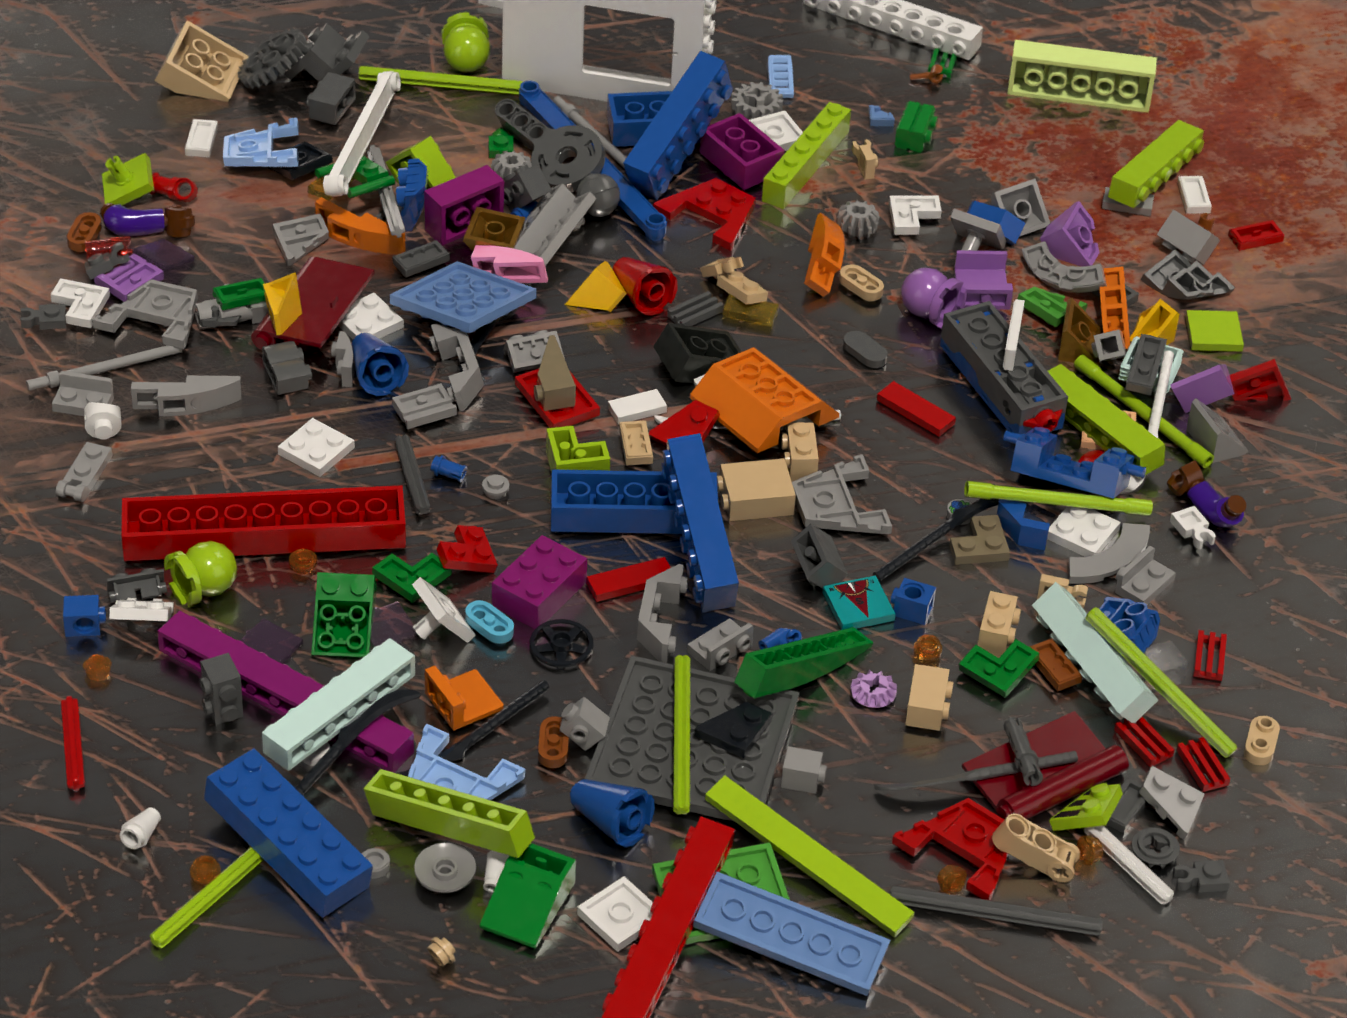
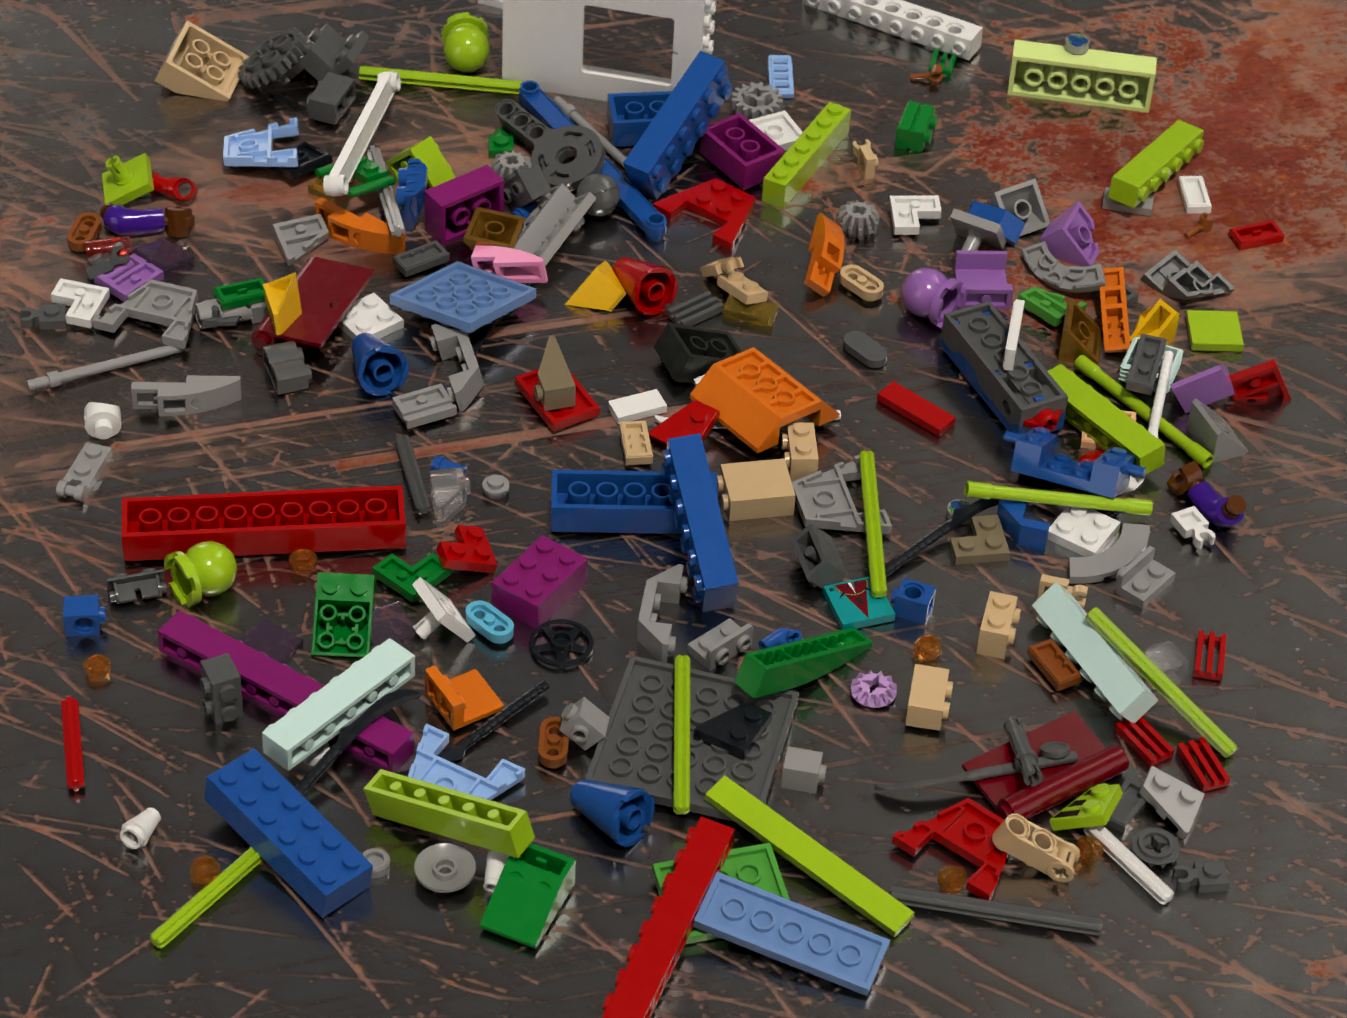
light grey bracket [52,371,114,416] -> none
white plate [109,598,174,621] -> none
white tile [185,119,218,158] -> none
white plate [278,418,355,477] -> none
light grey slope [331,331,354,387] -> none
tan plate [427,937,456,967] -> none
light grey bracket [503,330,565,373] -> none
lime brick [546,426,610,473] -> none
white plate [577,876,653,952] -> none
red tile [586,557,671,602] -> none
medium blue tile [868,105,895,126] -> none
green plate [959,639,1039,698] -> none
light grey brick [1091,330,1127,363] -> none
blue slope [1099,597,1160,653] -> none
light grey brick [1157,209,1220,265] -> none
tan plate [1244,716,1280,765] -> none
none -> clear slope [430,468,471,528]
none -> lime axle [859,450,887,598]
none -> dark grey piece [1040,741,1070,758]
none -> tile [1065,34,1089,55]

